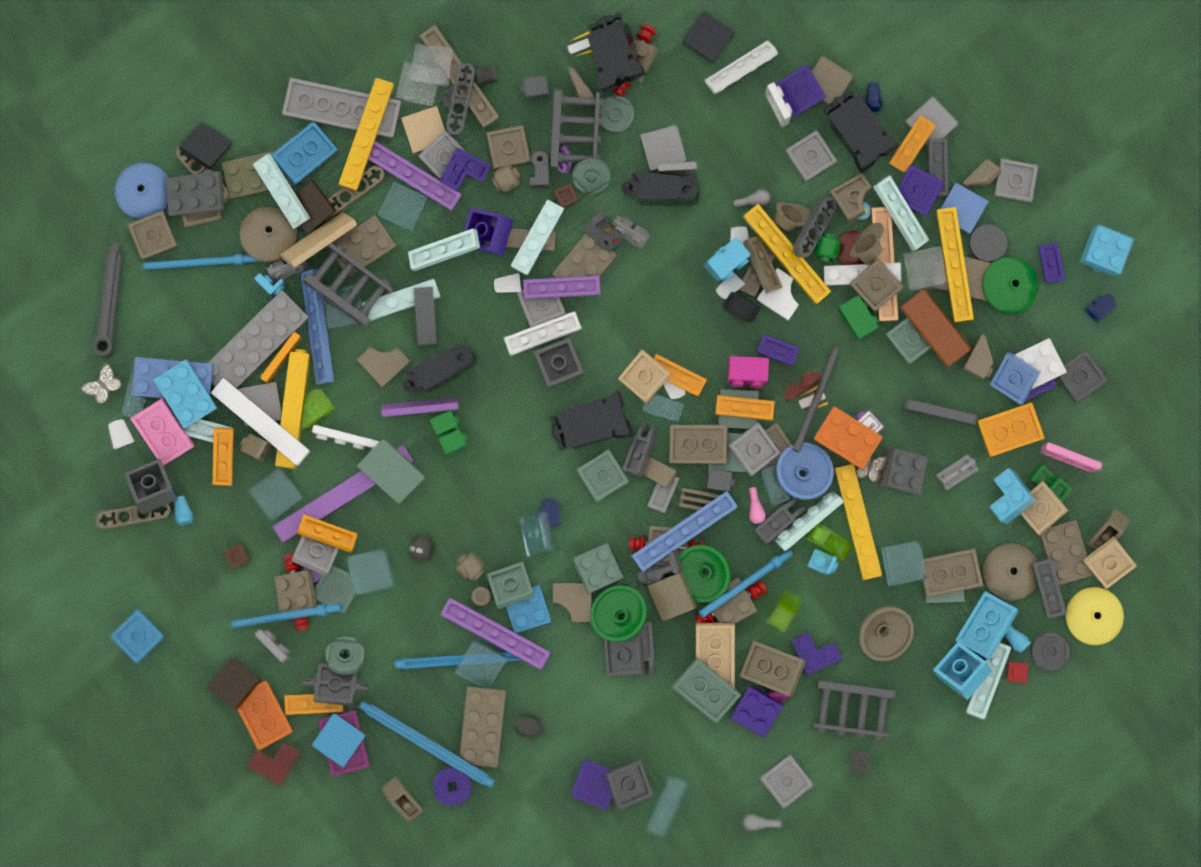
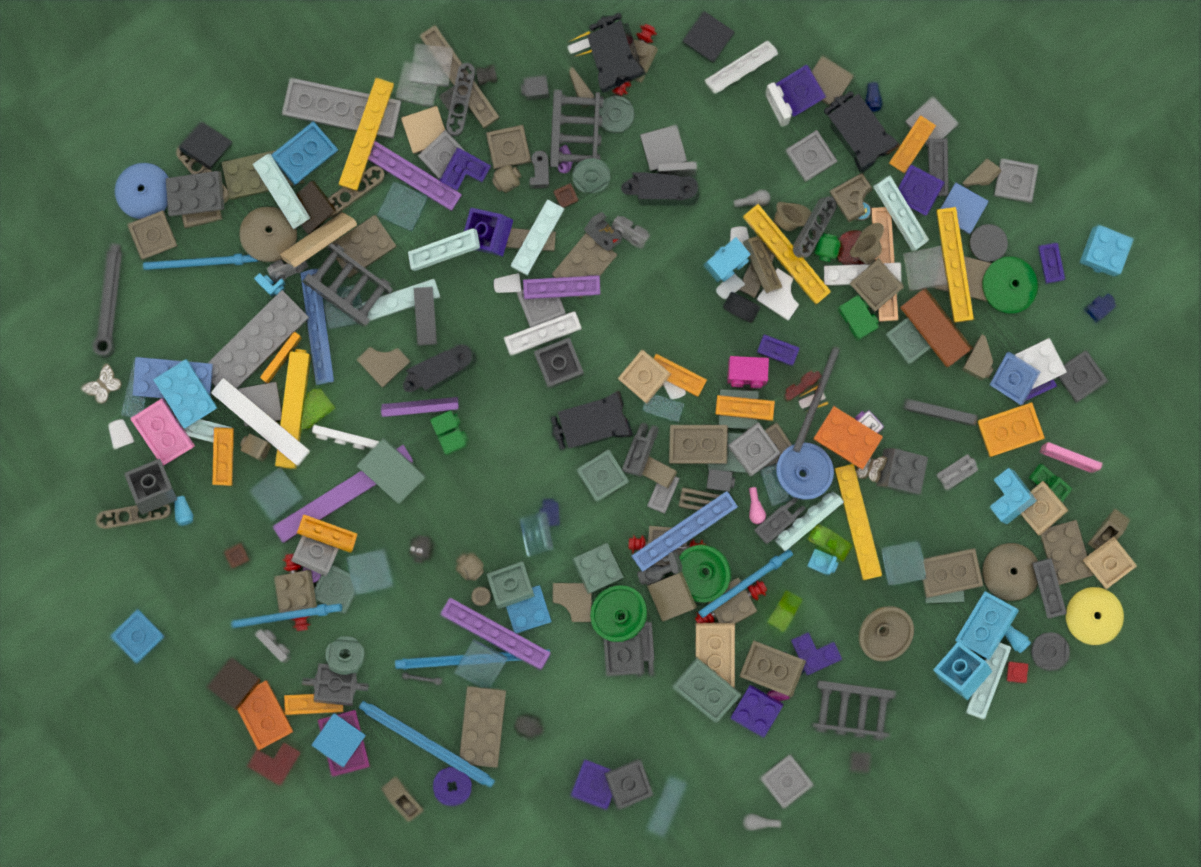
none -> dark grey hinge [402,672,442,685]

